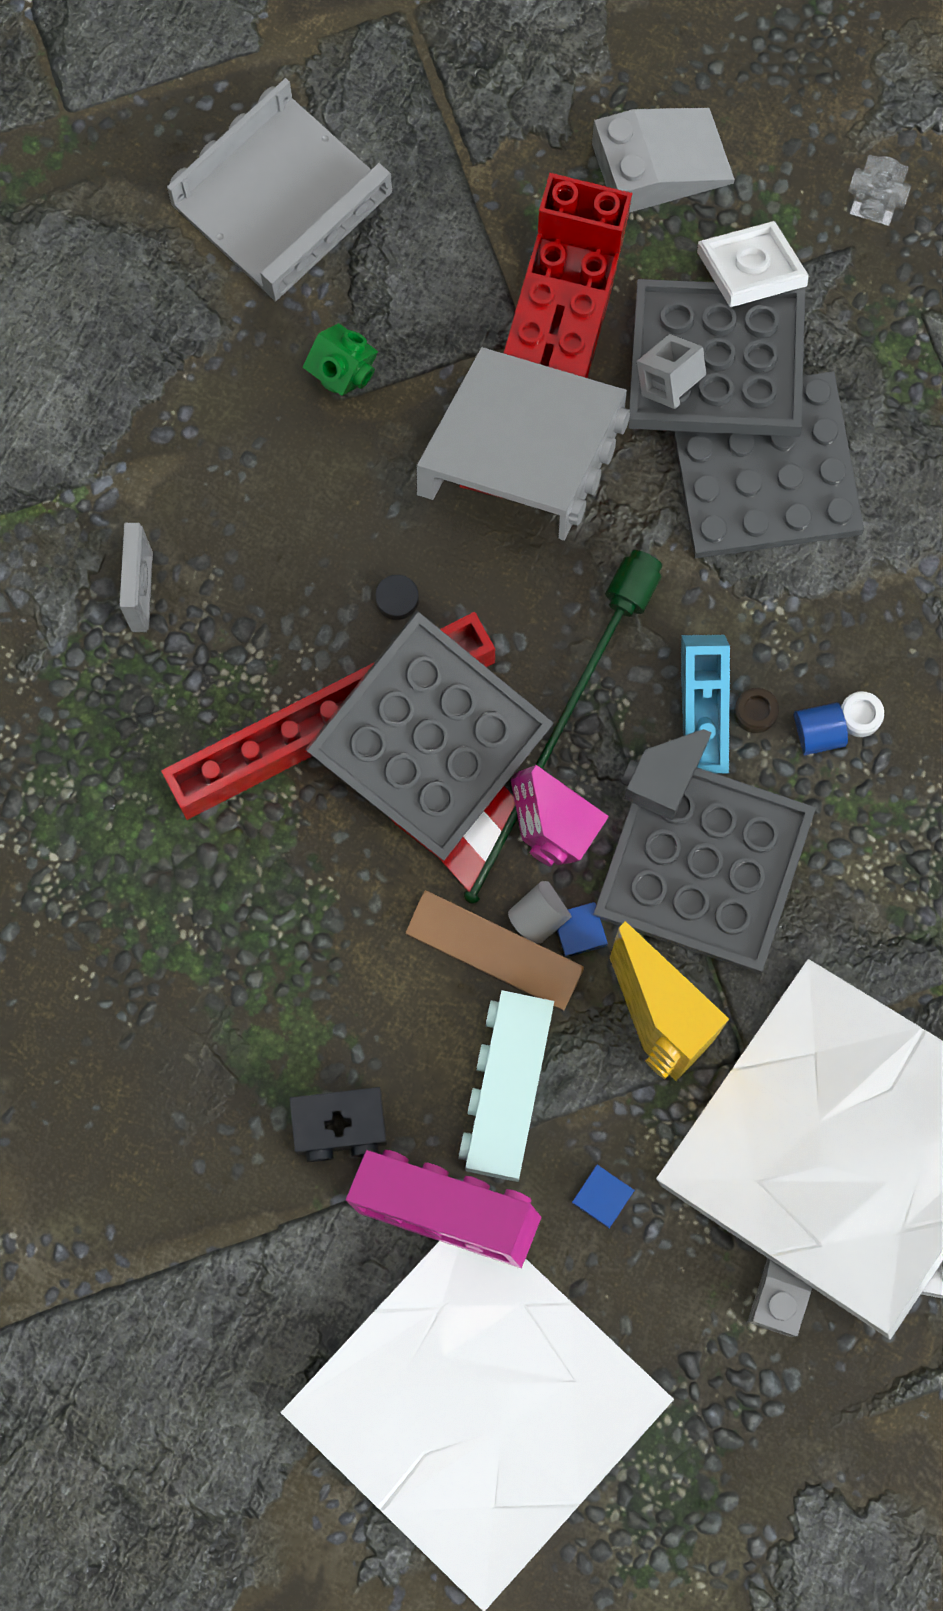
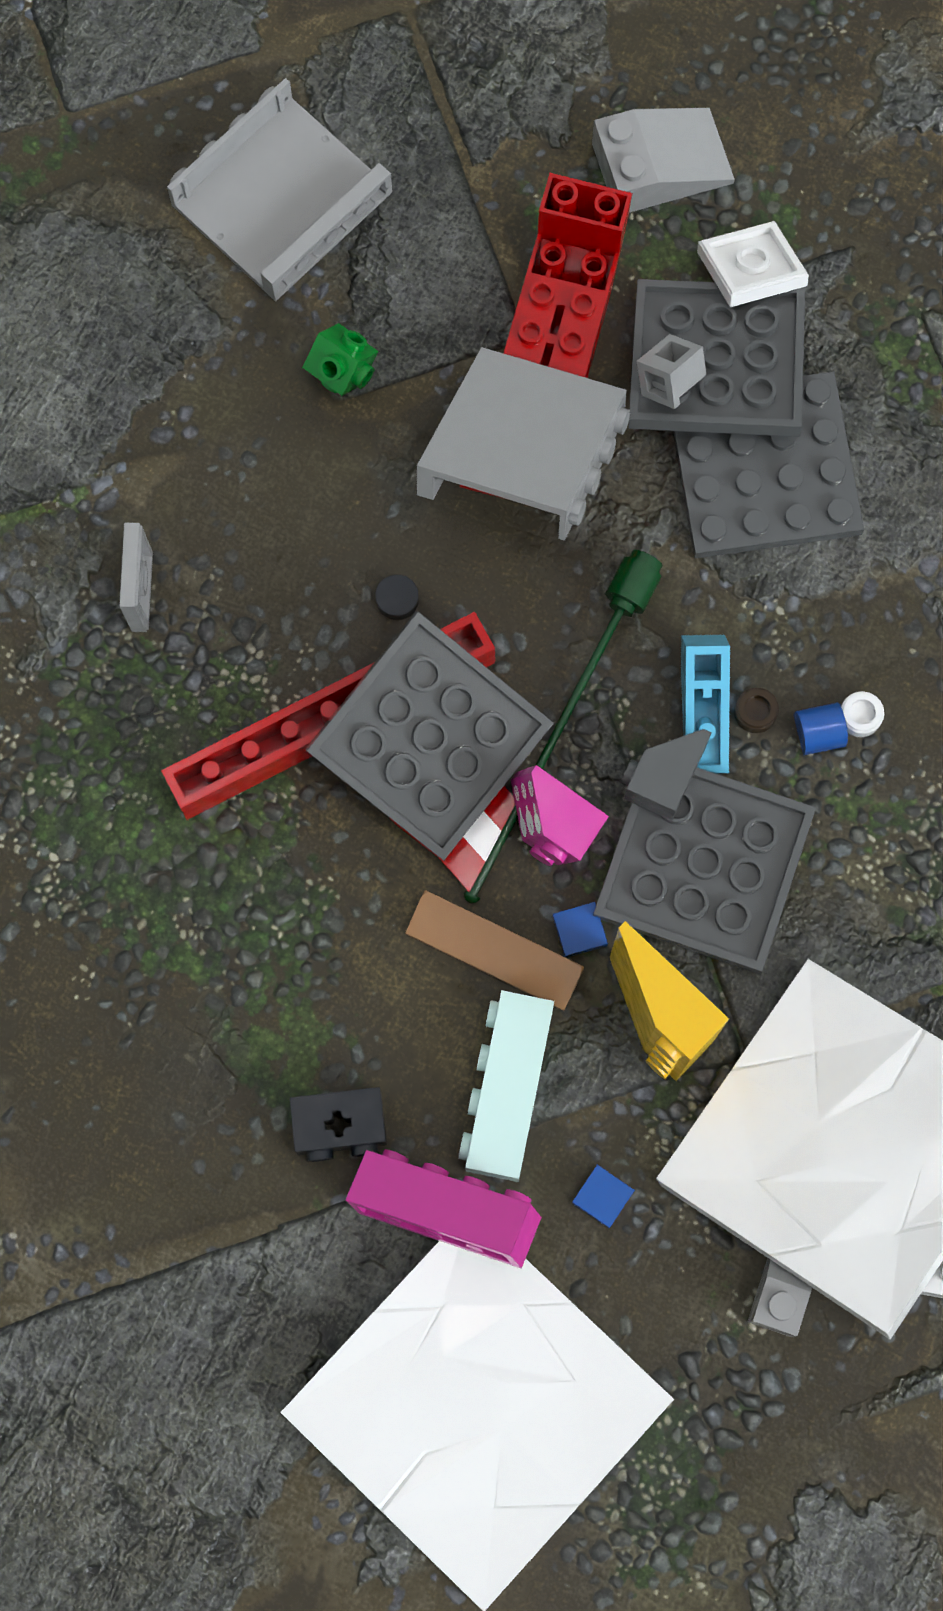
light grey brick [508,881,572,944] -> none
clear brick [848,155,912,226] -> none

